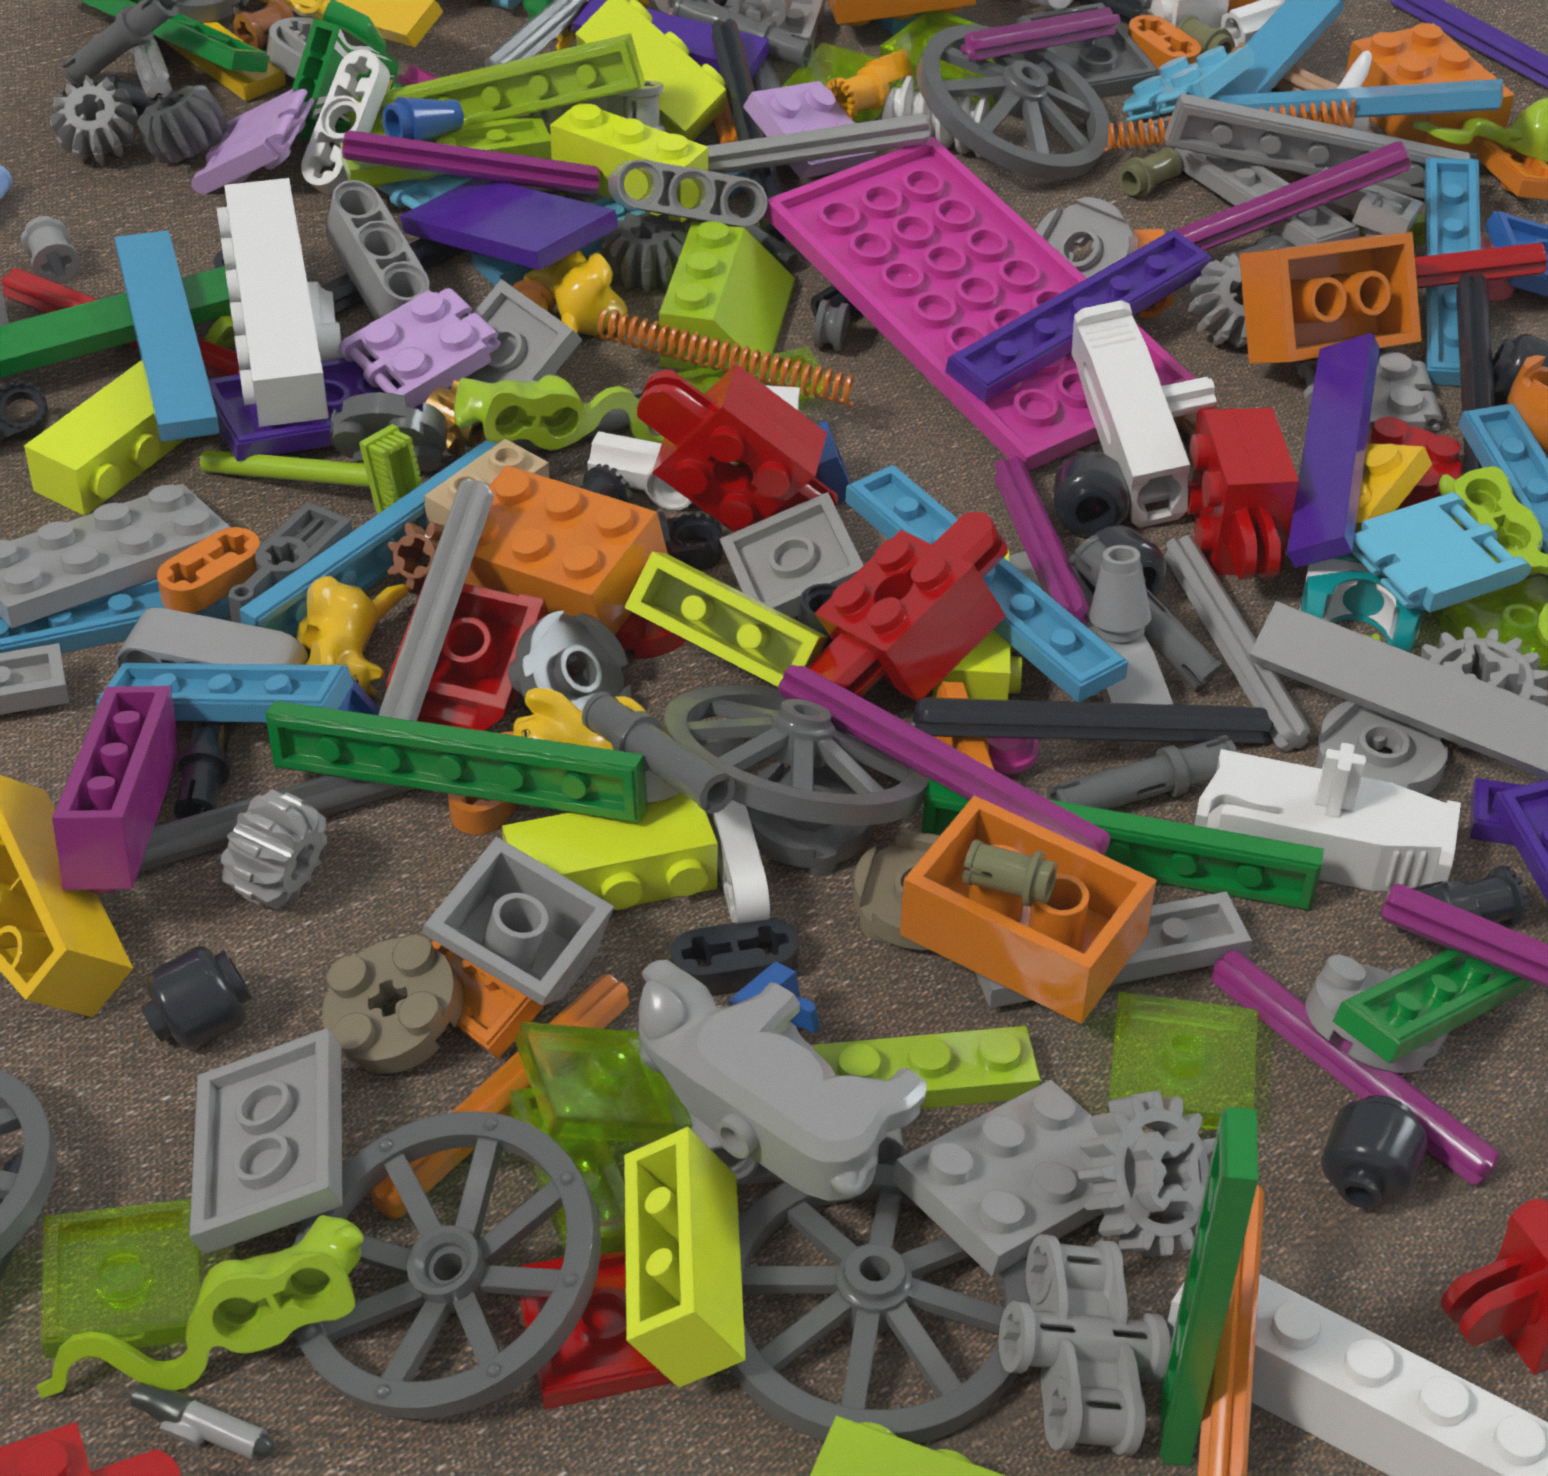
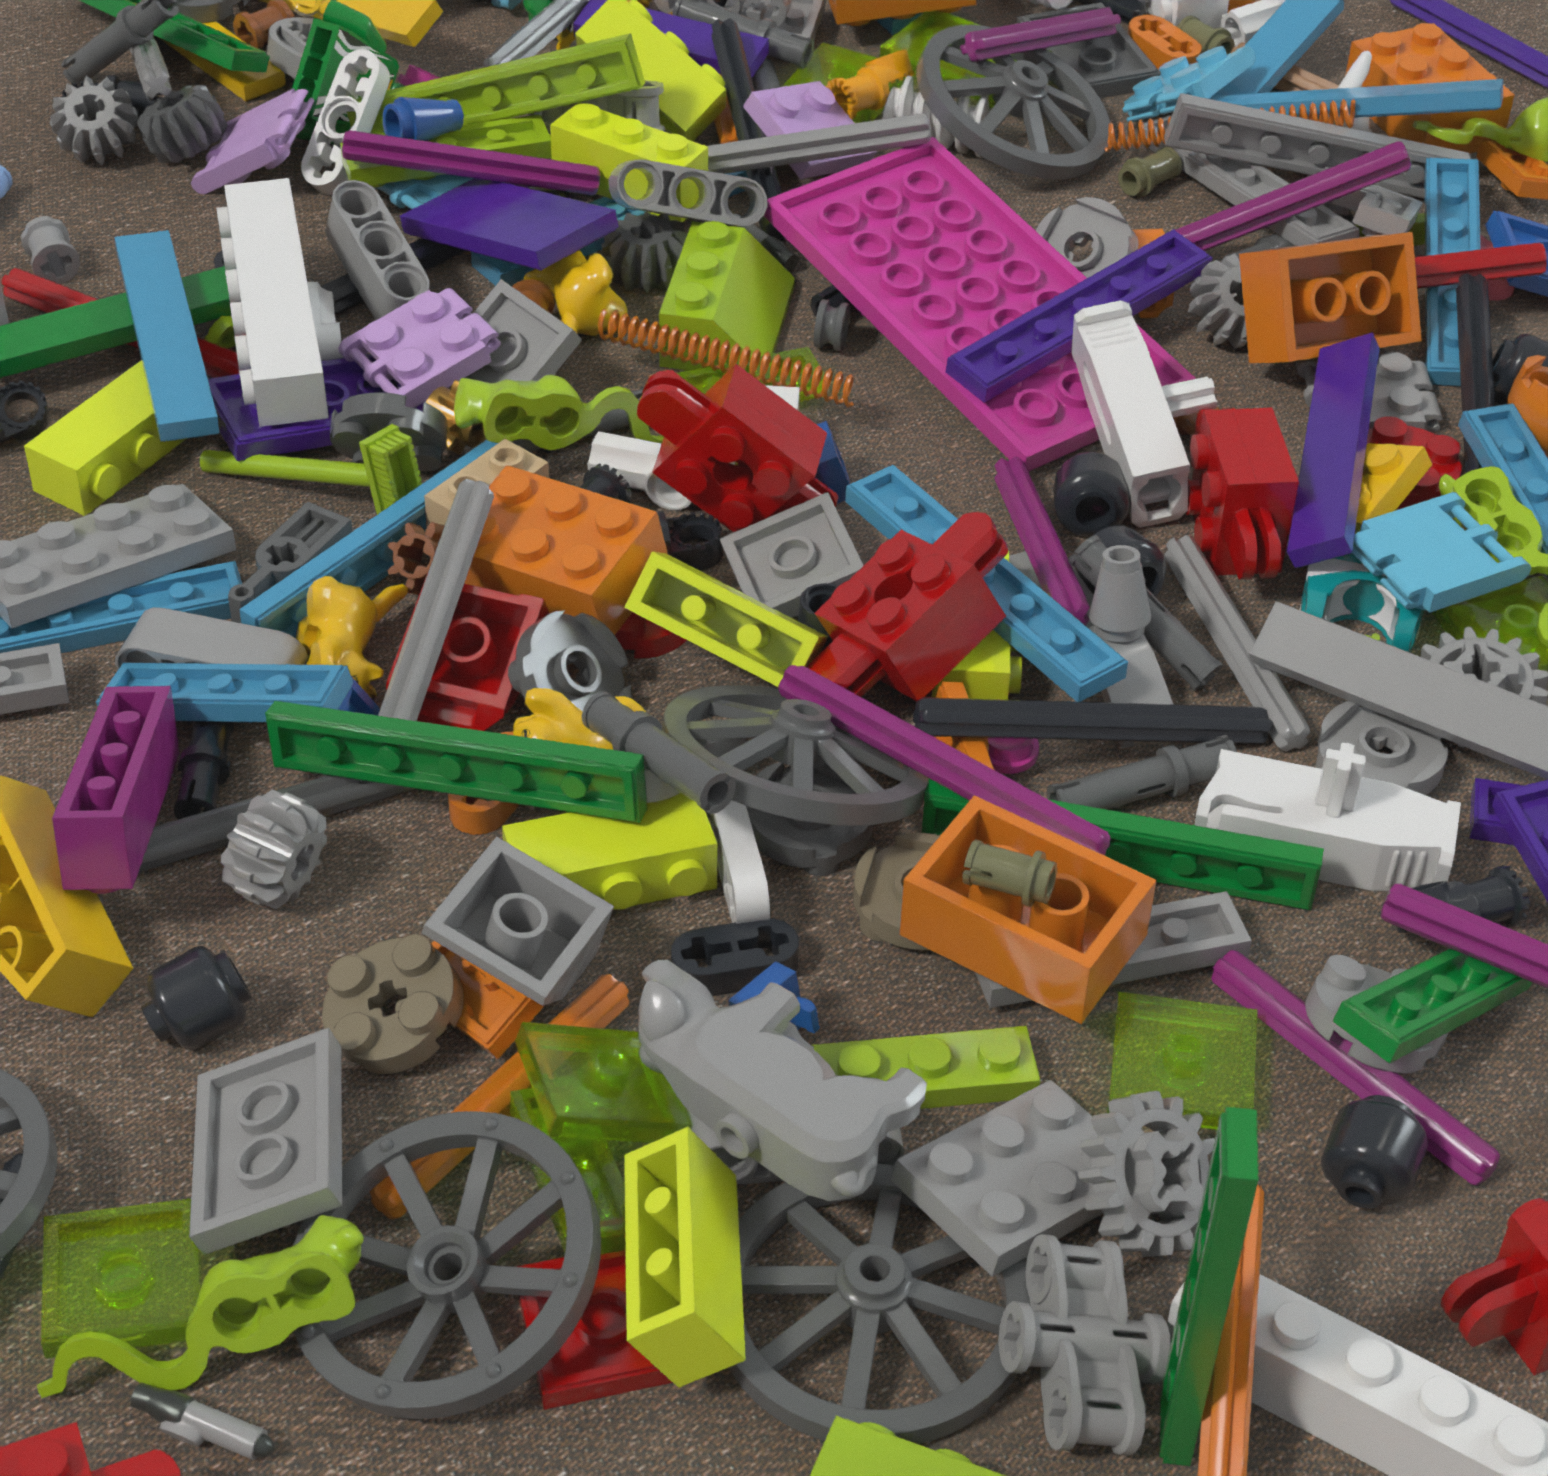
orange beam [157,527,260,613] -> none

